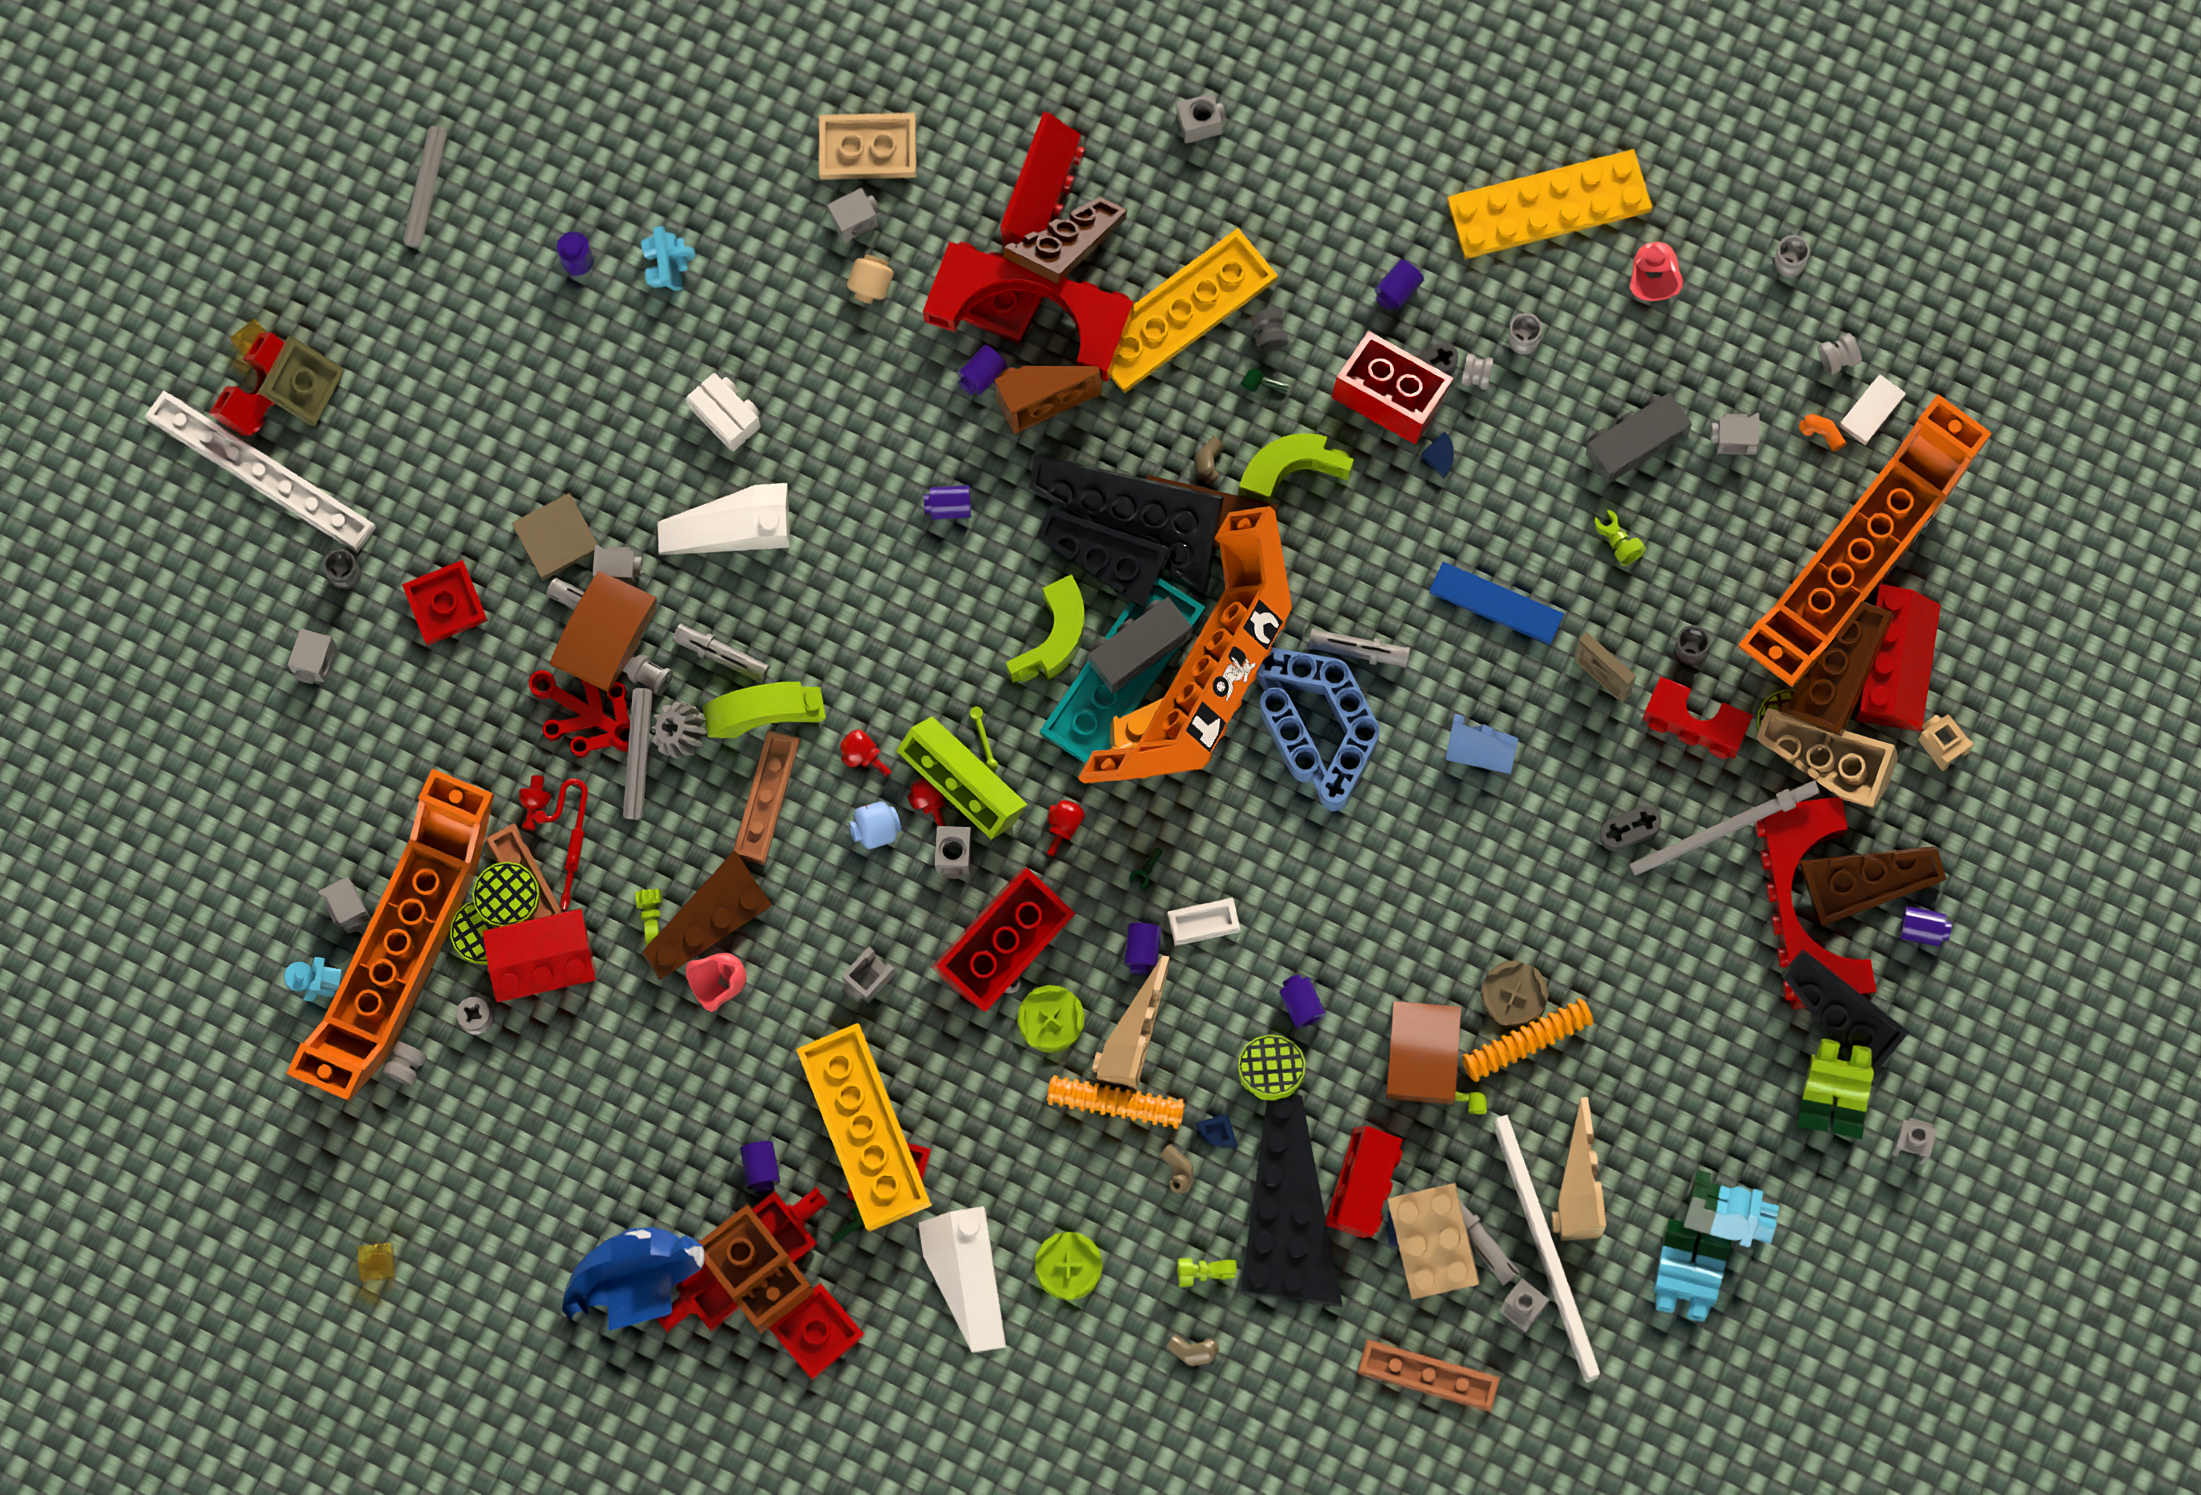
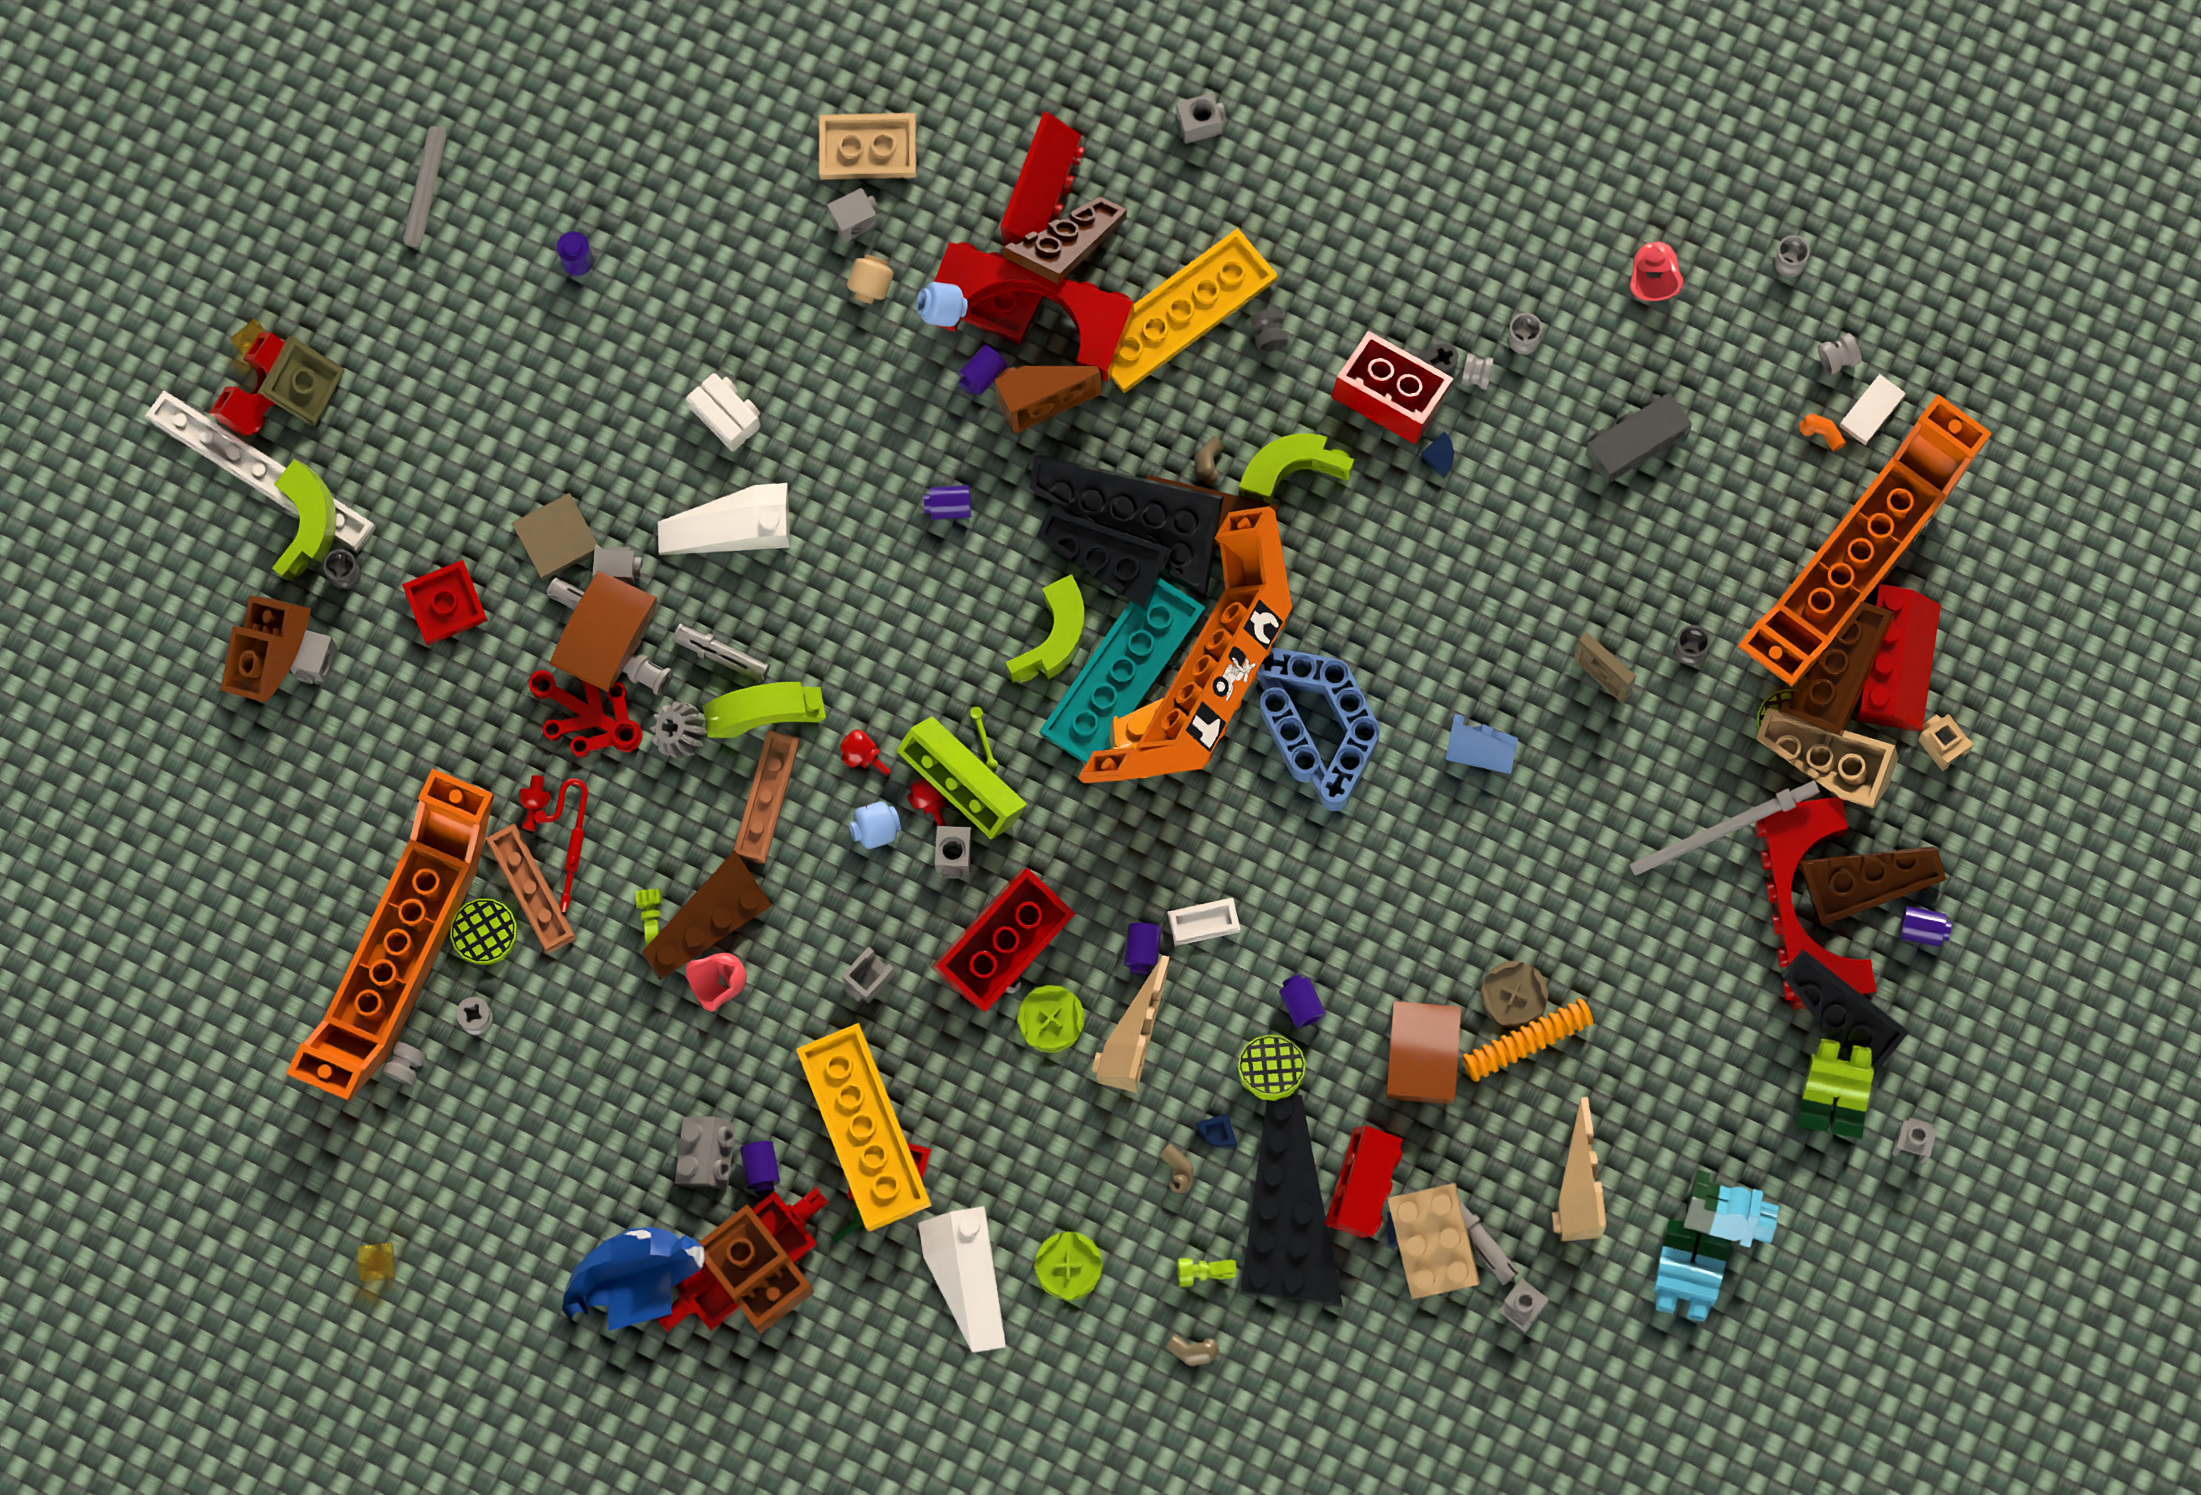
medium azure hips [284,957,341,1002] -> none
light grey window [318,876,371,933] -> none
tile [472,862,540,927] -> none
red slope [483,908,597,1003] -> none
light grey axle [623,688,653,820] -> none
medium azure hips [641,226,695,291] -> none
red plate [769,1282,865,1381] -> none
red piece [1046,799,1085,857] -> none
light orange piece [1047,1075,1185,1129] -> none
dark grey brick [1088,597,1192,694] -> none
dark green hand [1129,847,1163,890] -> none
dark green hand [1241,368,1289,392] -> none
light grey pin [1308,628,1410,668] -> none
nougat tile [1357,1339,1500,1412] -> none
dark purple brick [1374,259,1424,310] -> none
blue tile [1429,561,1564,645] -> none
yellow plate [1447,149,1652,260] -> none
lime hand [1455,1091,1487,1115] -> none
white tile [1493,1115,1600,1382] -> none
lime piece [1595,510,1646,566] -> none
dark grey beam [1599,806,1662,851] -> none
red arch [1642,676,1753,759] -> none
light grey window [1711,413,1759,455] -> none
none -> dark orange slope [221,595,311,702]
none -> lime arch [272,459,336,580]
none -> light grey bracket [675,1116,735,1190]
none -> light blue head [916,282,967,327]

